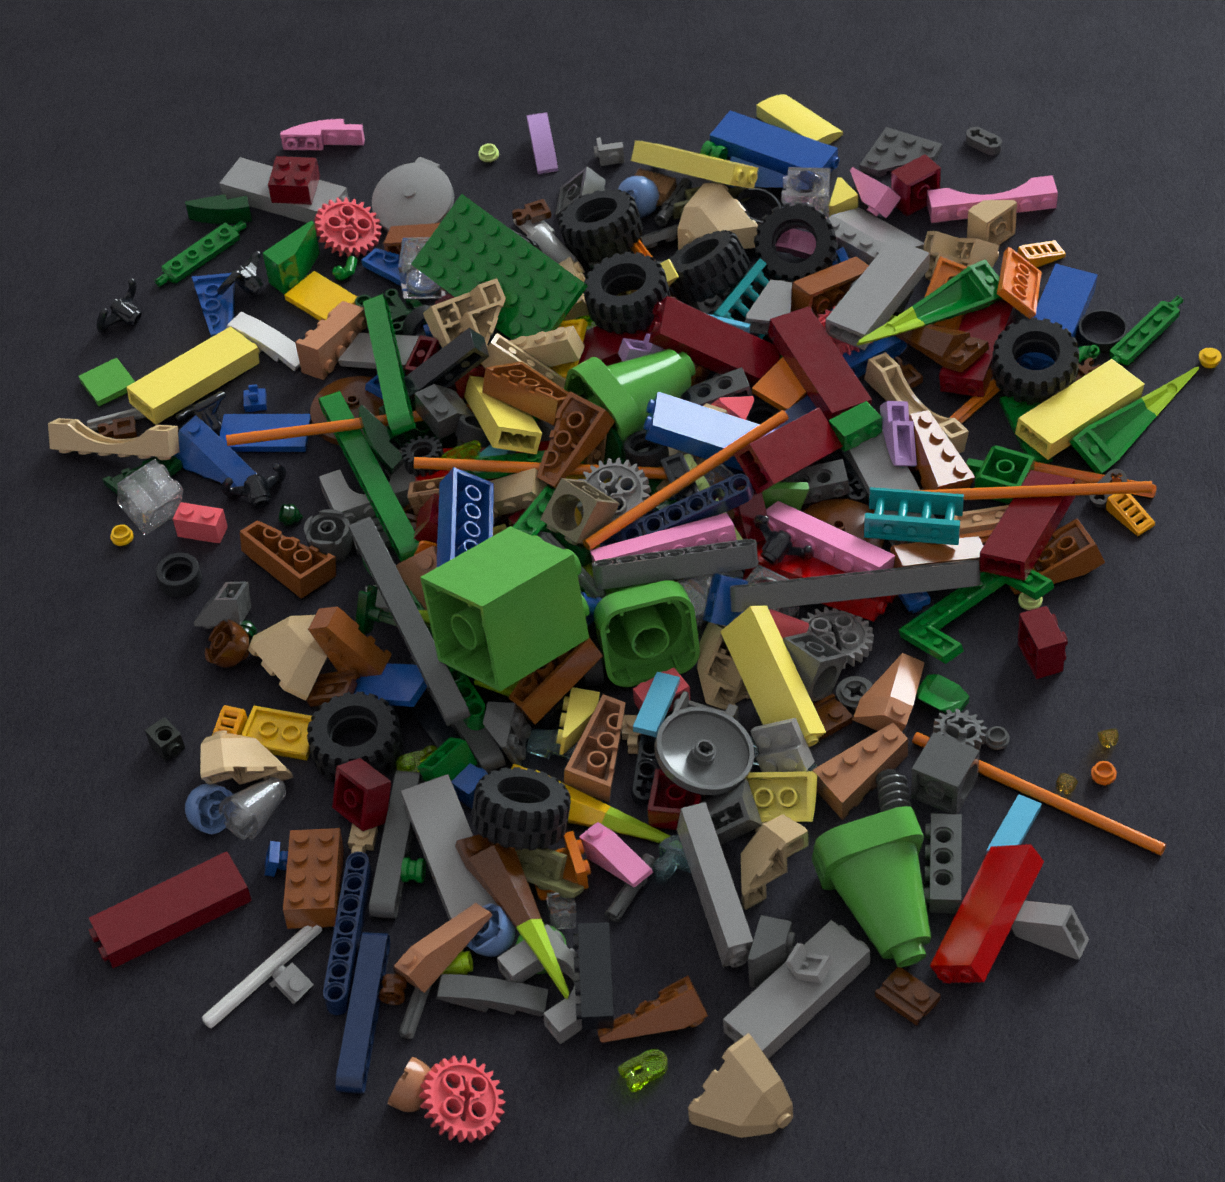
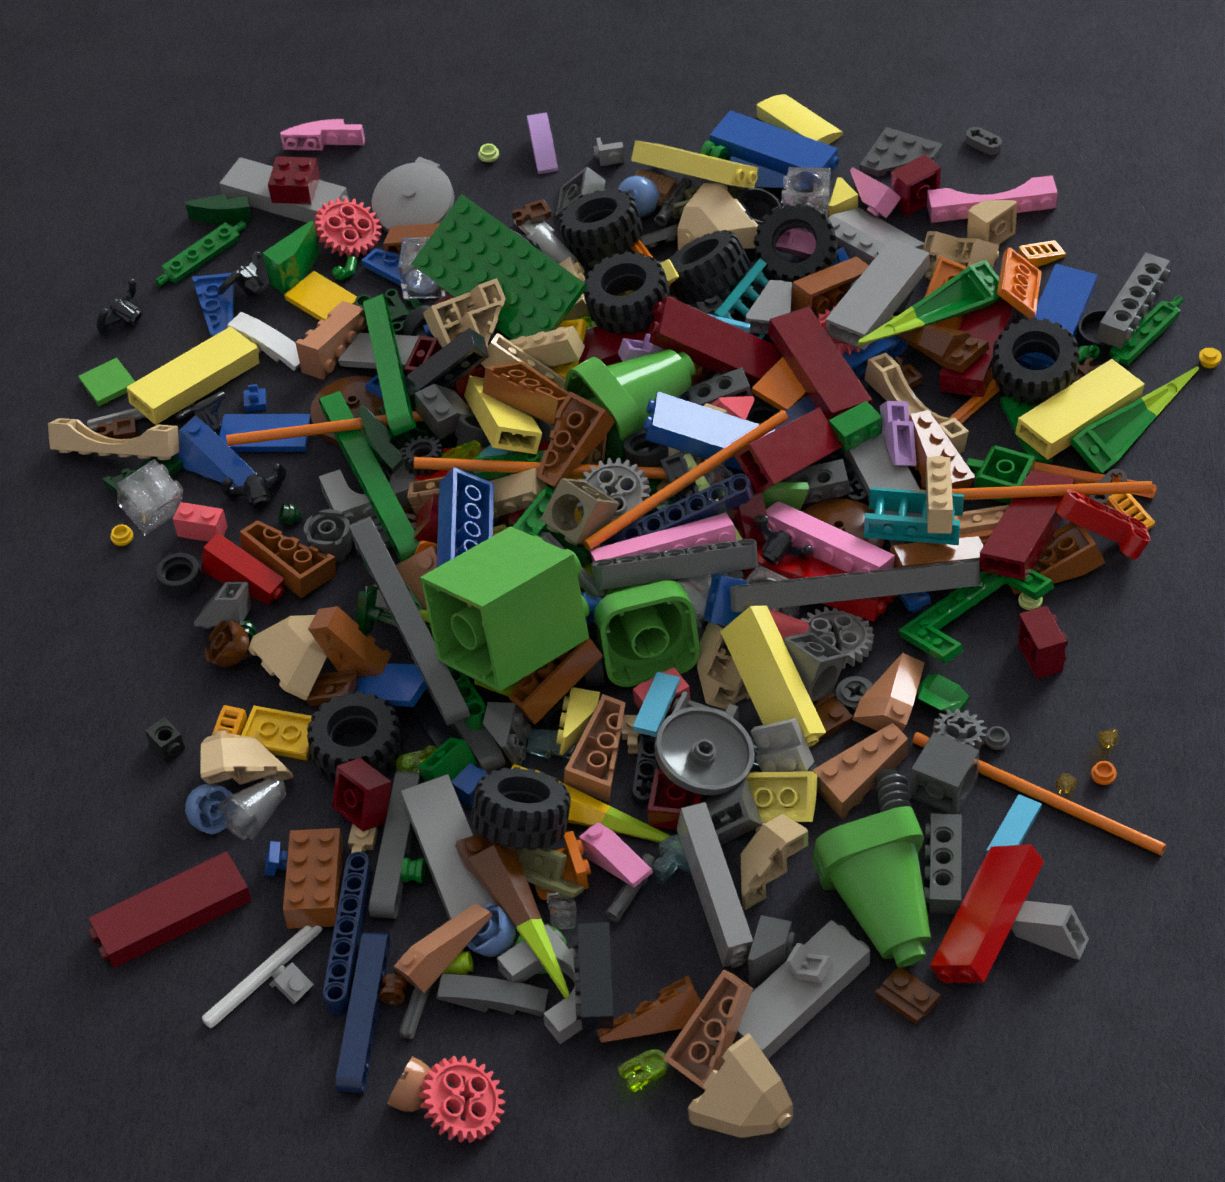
none -> red slope [201,533,284,605]
none -> nougat wedge [663,970,753,1090]
none -> tan brick [926,456,953,534]
none -> red beam [1055,489,1150,560]
none -> dark grey brick [1096,252,1171,348]

